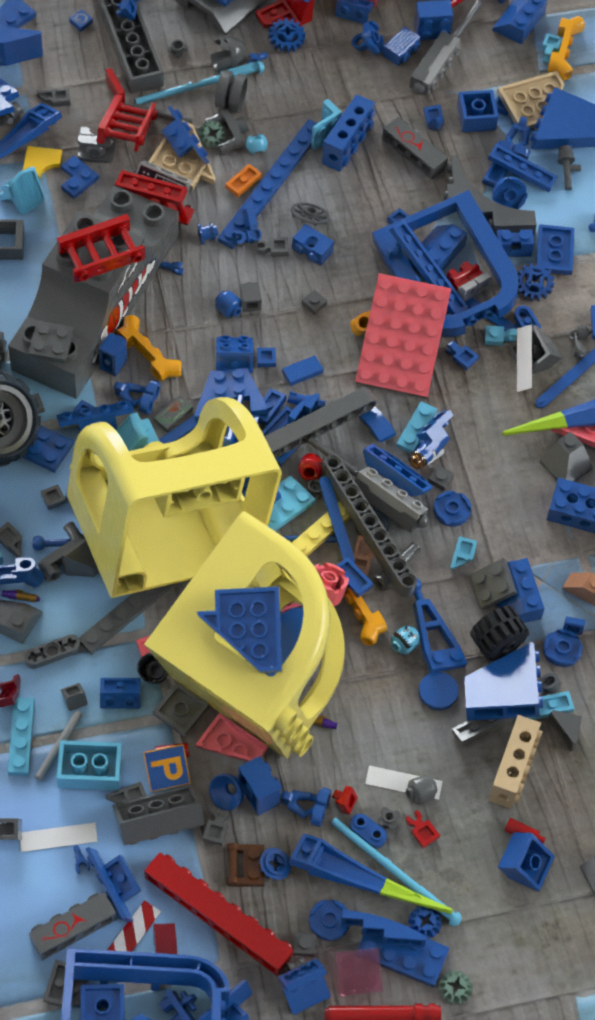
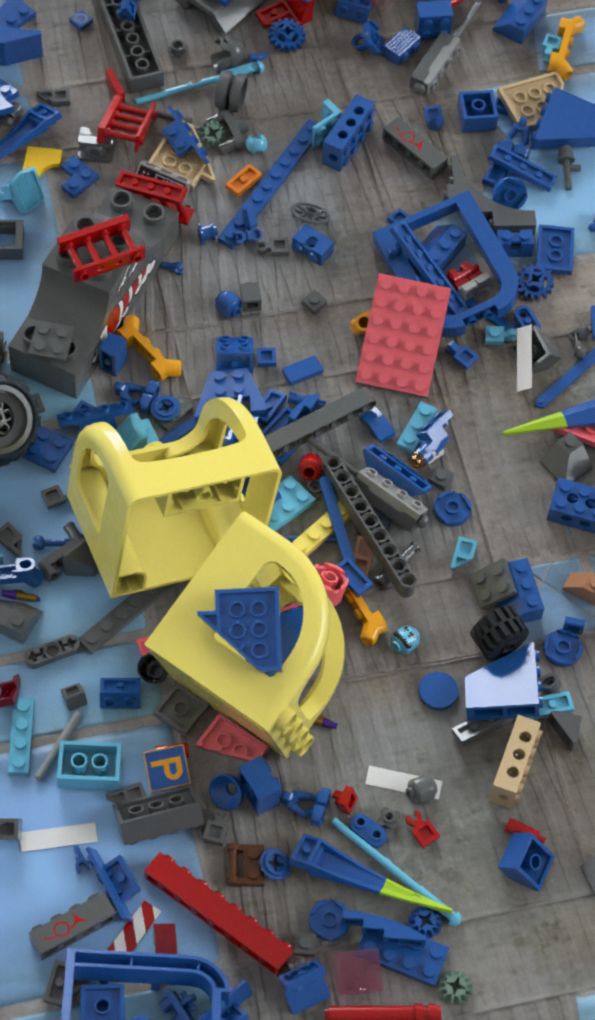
blue plate [406,578,467,673] -> none
none -> blue gear [150,395,180,422]

